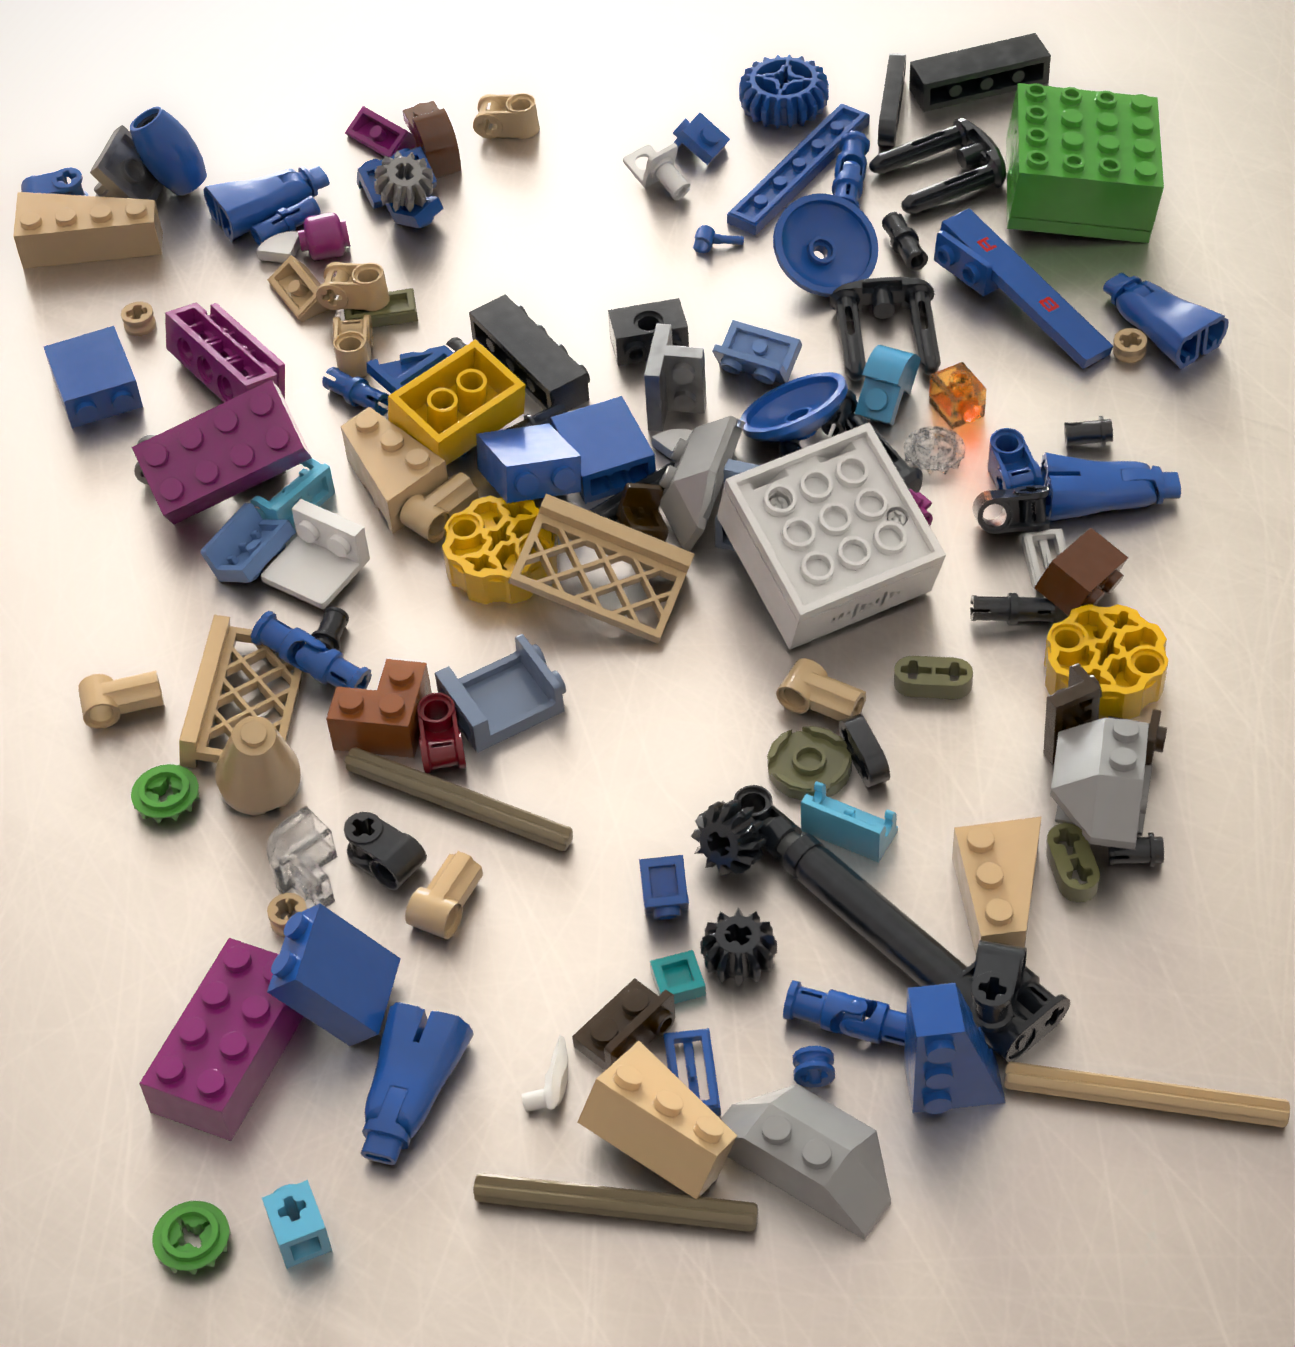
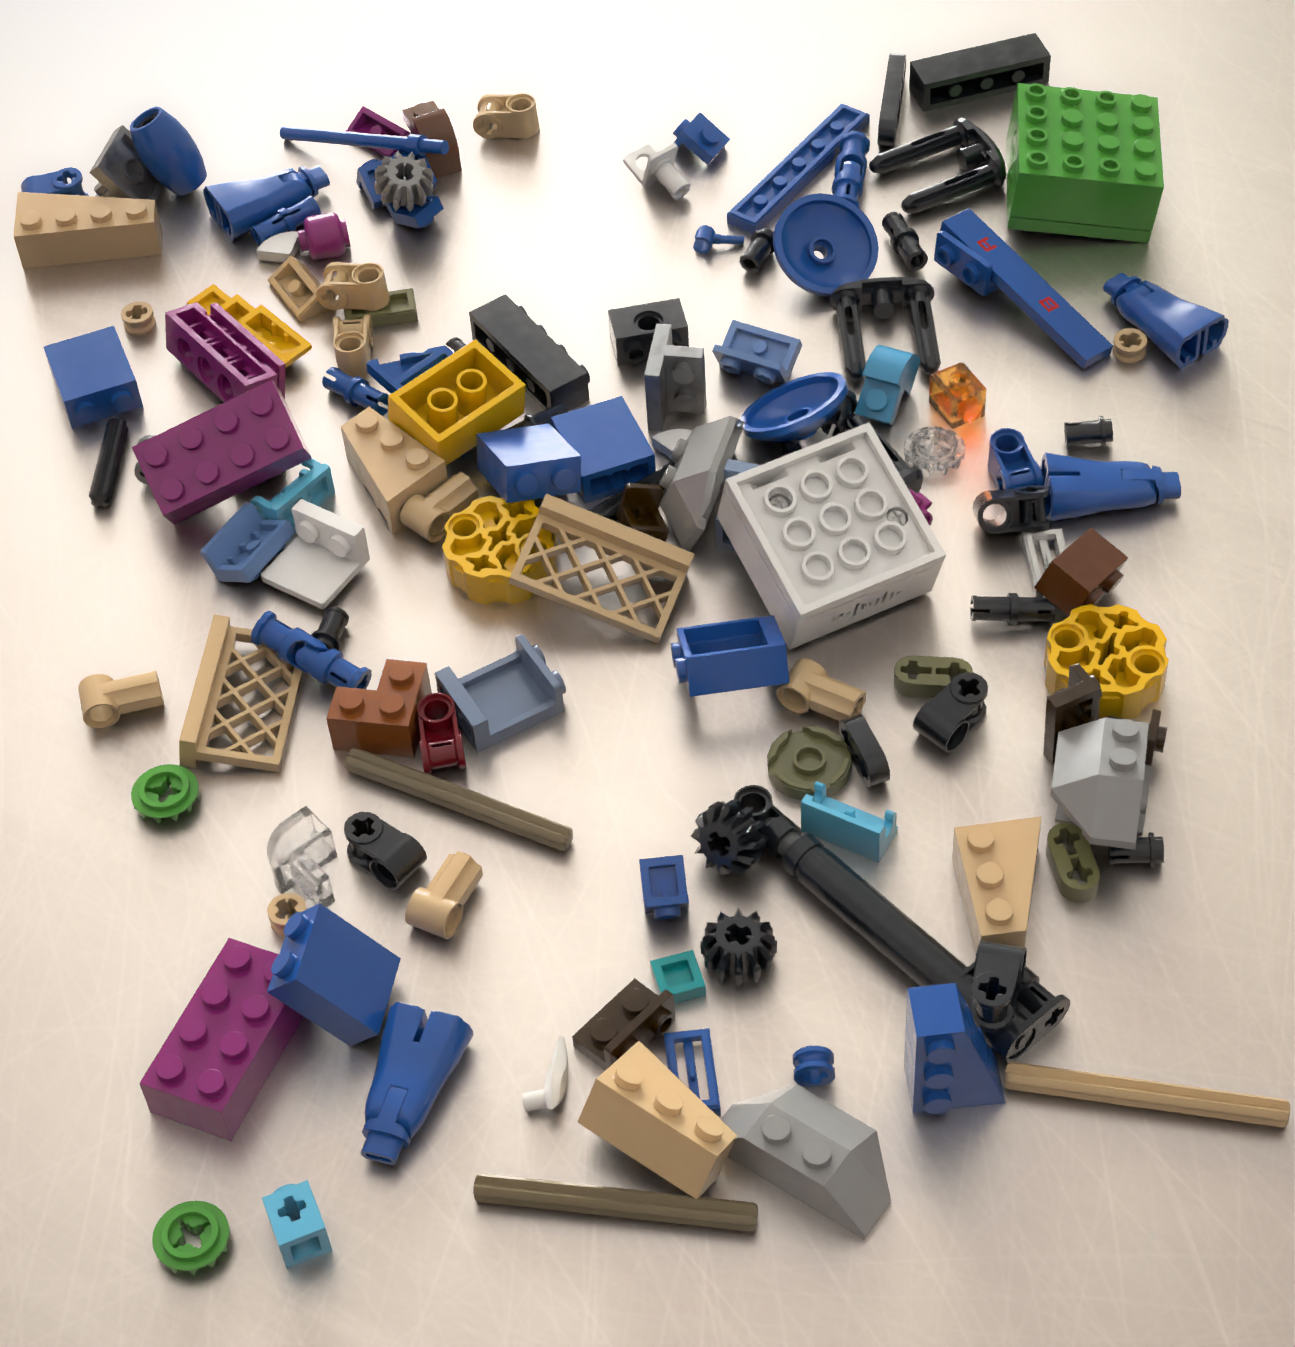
tan cone [215,716,301,815] -> none
blue gear [739,54,829,129] -> none
blue piece [783,980,906,1046] -> none
none -> black axle [89,418,129,507]
none -> yellow slope [187,284,312,368]
none -> blue bar [279,126,449,156]
none -> blue window [671,615,789,697]
none -> black pin [739,228,774,273]
none -> black piece [913,672,988,753]

